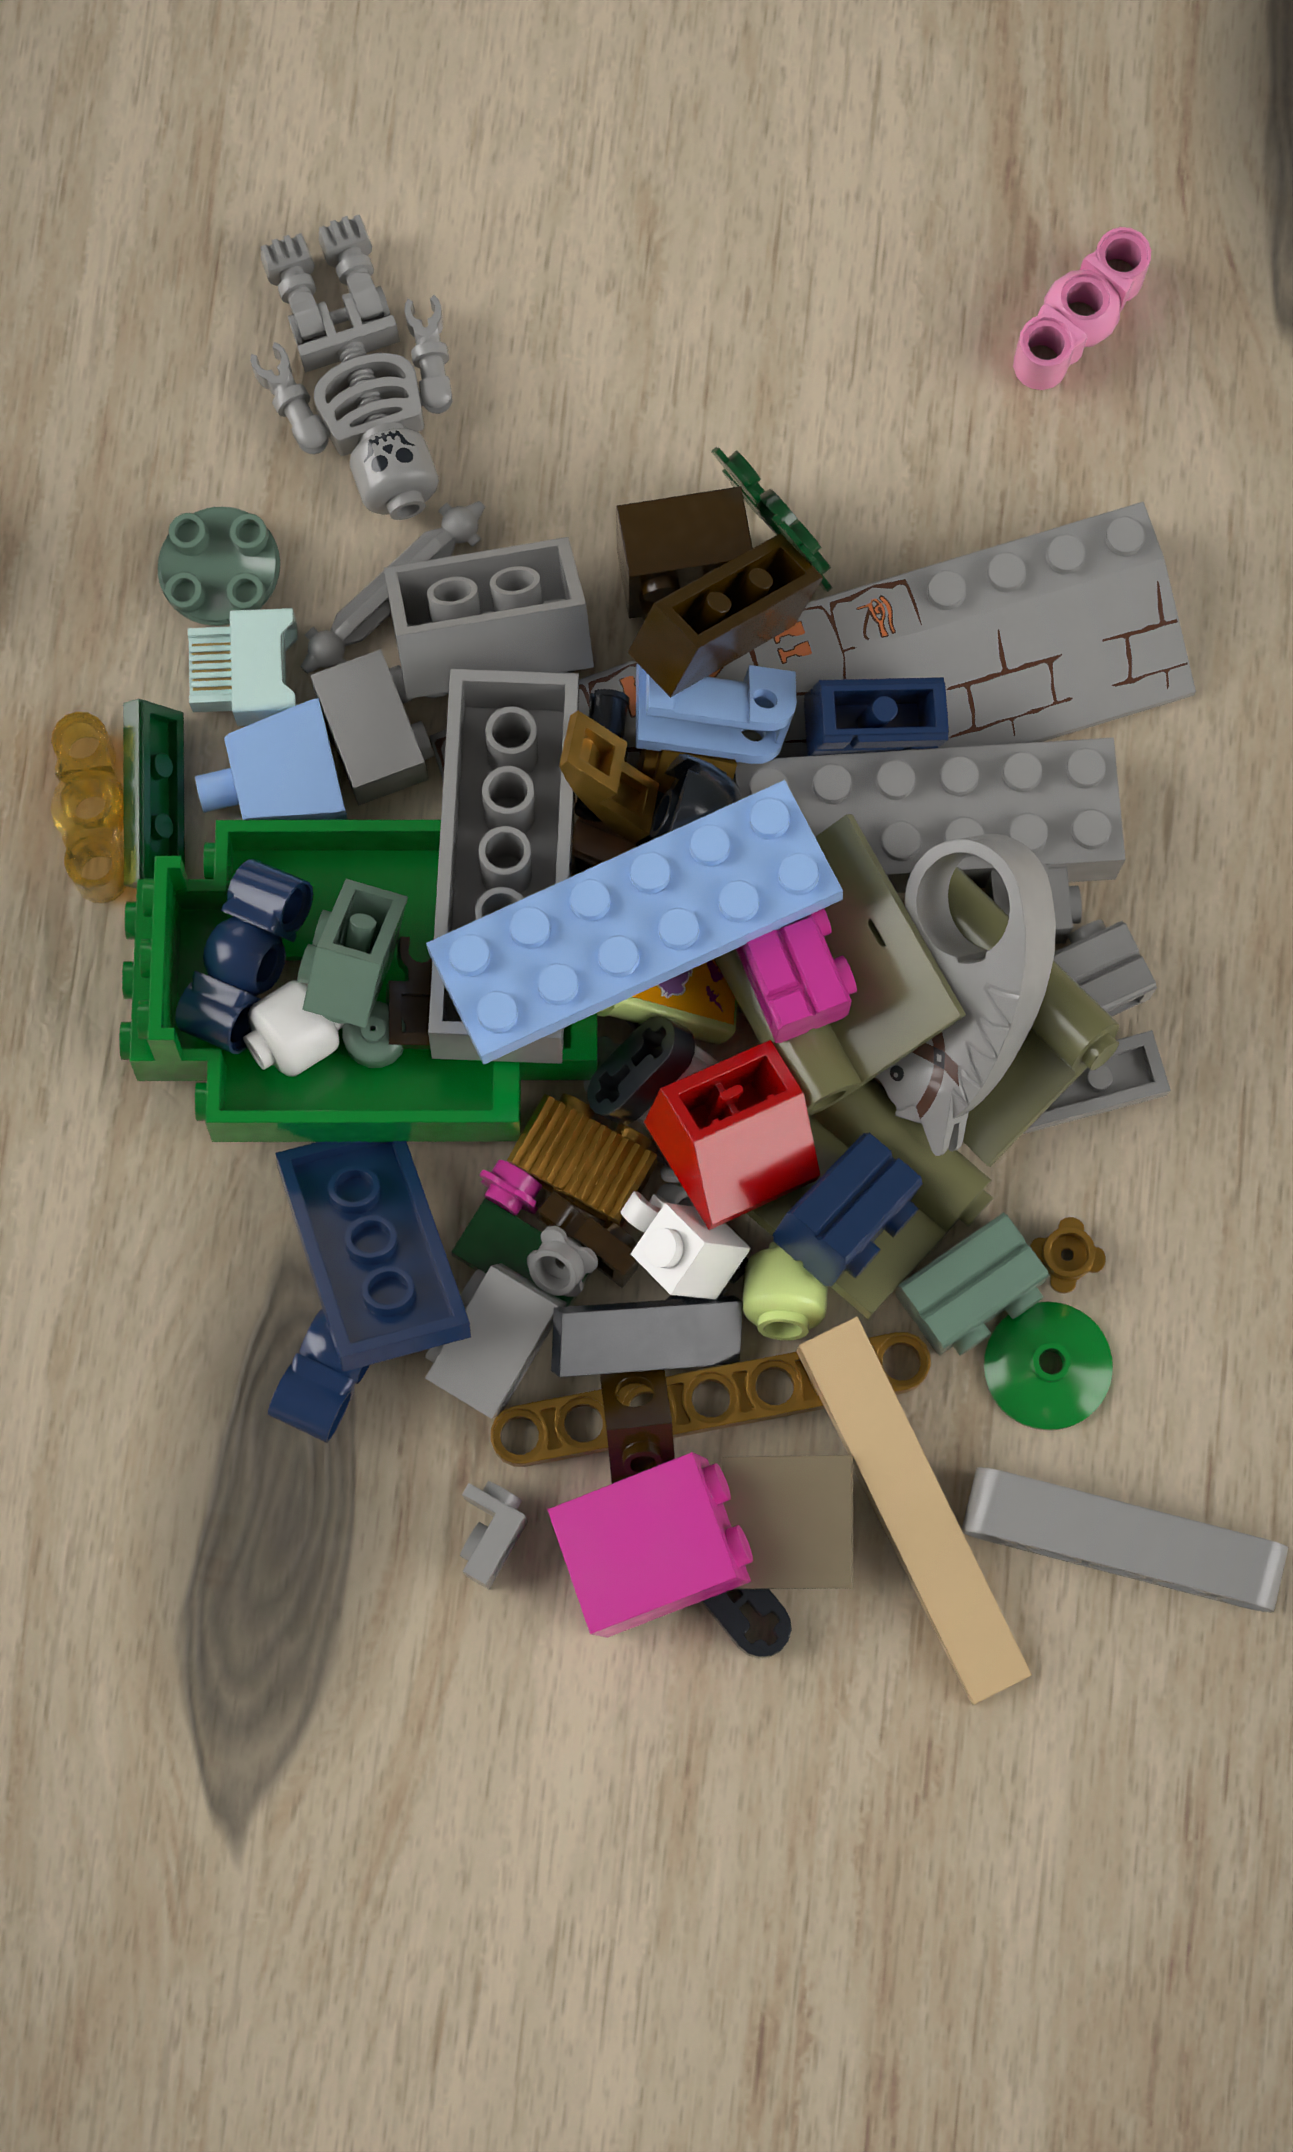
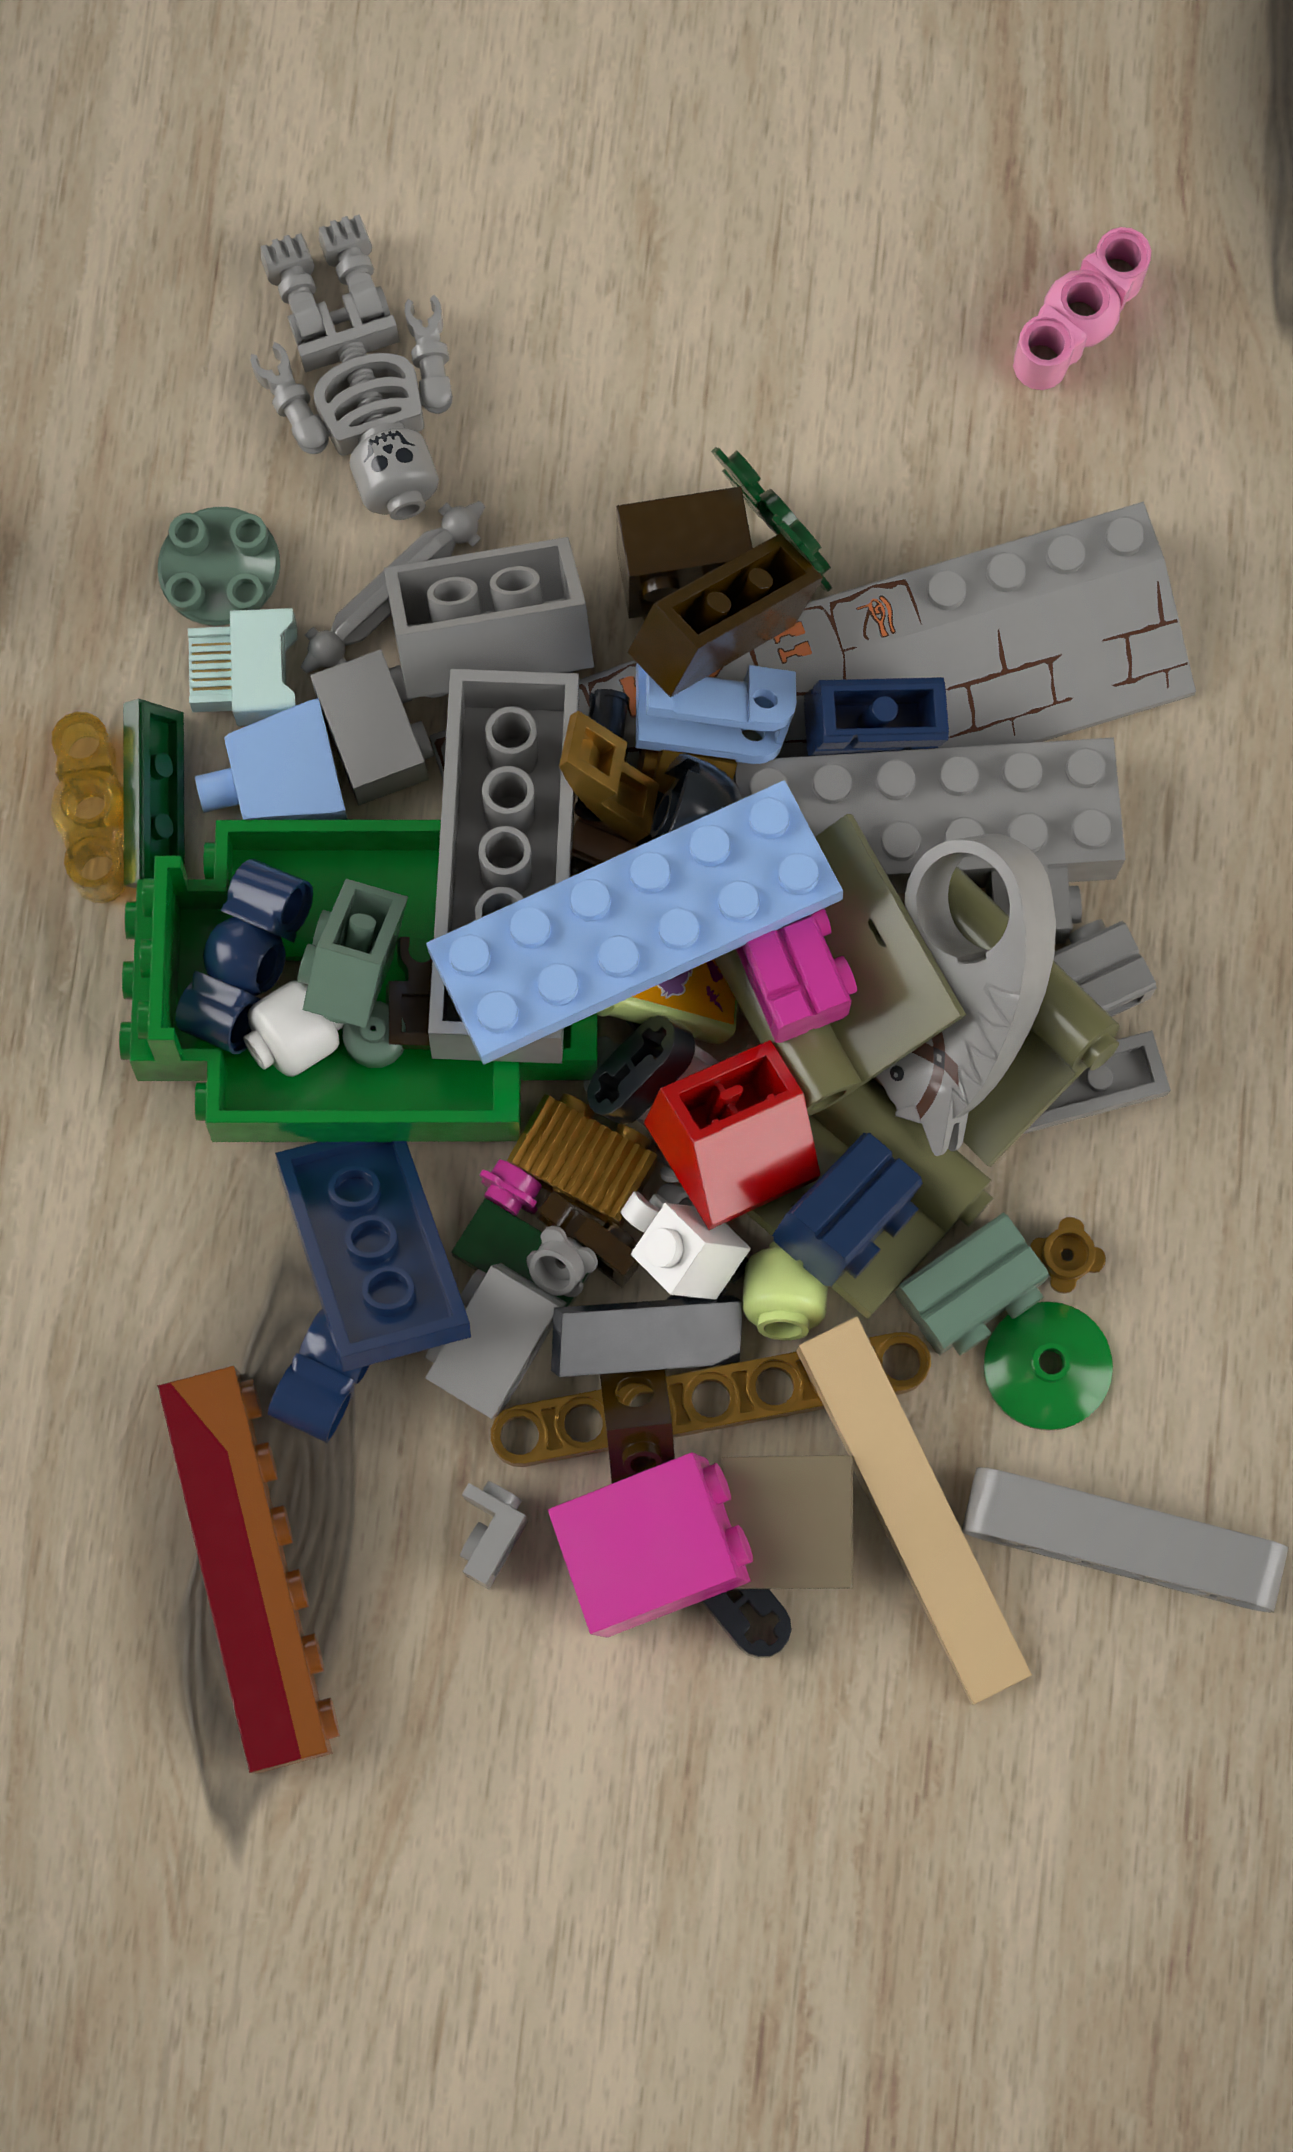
none -> brick [157,1366,340,1774]

